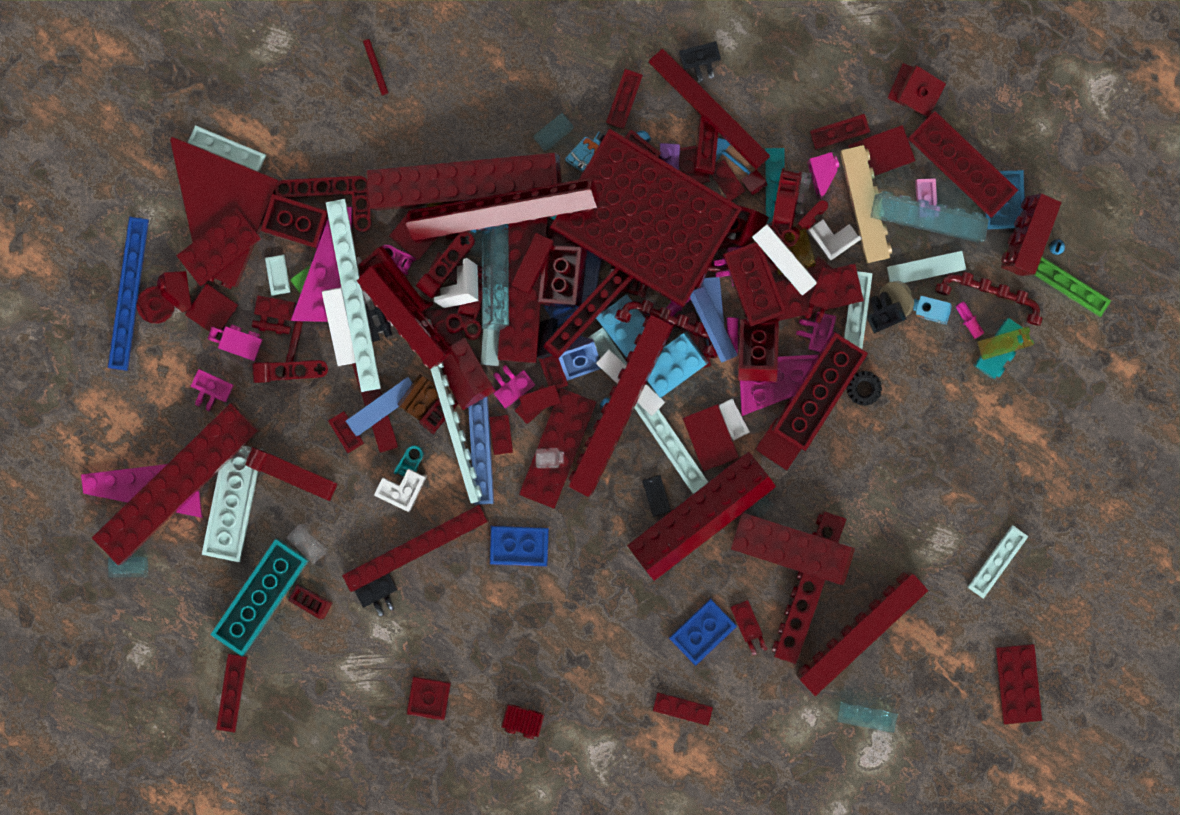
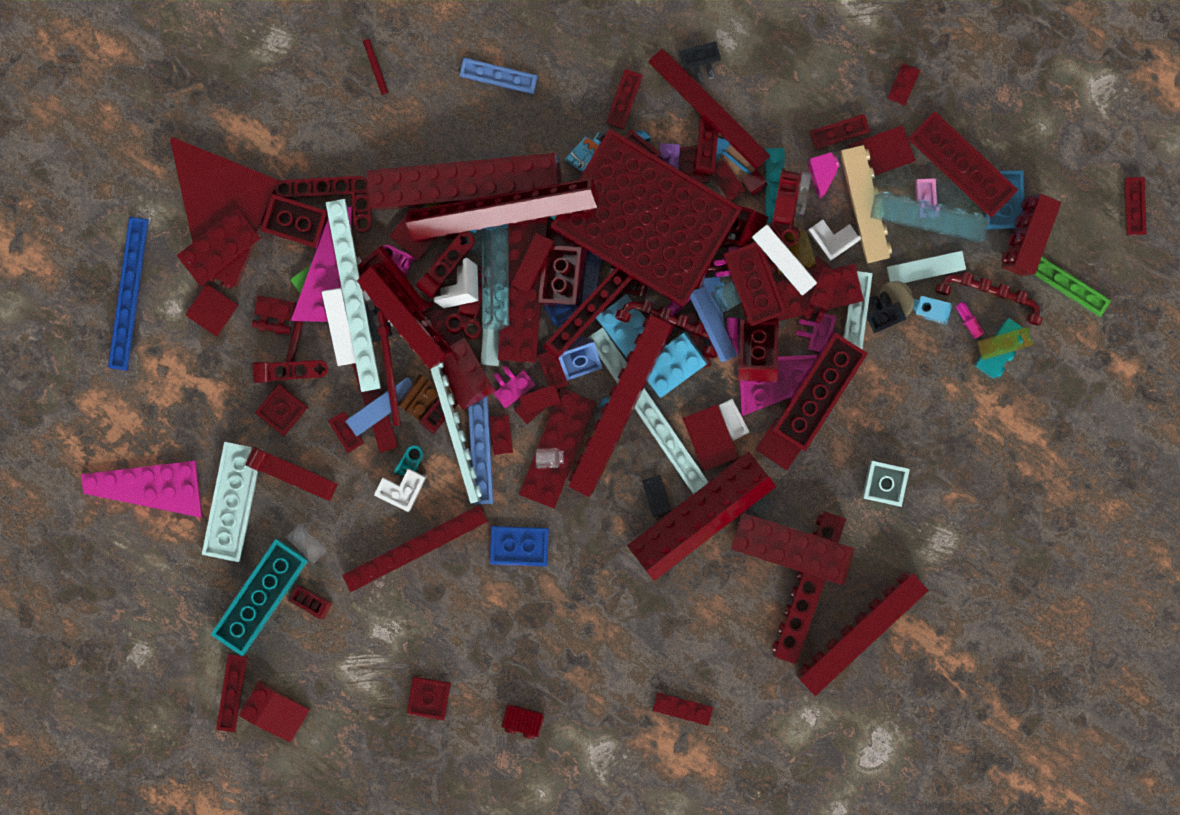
dark red brick [92,403,260,565] -> none
clear light blue plate [108,557,148,577] -> none
dark red tile [136,286,175,324] -> none
dark red slope [157,271,192,312] -> none
light aqua tile [188,125,266,172] -> none
dark pink hinge [191,369,234,412] -> none
dark pink brick [207,324,263,361] -> none
light aqua tile [265,255,291,296] -> none
black hinge [355,573,398,616] -> none
clear light blue plate [532,113,574,152] -> none
black tile [537,318,558,359] -> none
white tile [596,350,665,416] -> none
blue tile [669,598,737,666] -> none
dark red hinge [730,599,768,656] -> none
dark red plate [796,200,828,231] -> none
clear light blue plate [837,702,898,733] -> none
black tyre [846,371,882,406] -> none
dark red plate [896,65,946,118] -> none
light aqua tile [967,525,1028,599] -> none
dark red plate [995,644,1042,725] -> none
dark azure hinge [1049,239,1065,255] -> none
none -> dark red slope [238,680,310,743]
none -> dark red tile [255,383,308,437]
none -> dark red bar [377,311,401,426]
none -> medium blue tile [459,57,538,95]
none -> clear light blue brick [710,281,741,312]
none -> light aqua brick [862,461,910,507]
none -> dark red plate [1124,177,1147,236]

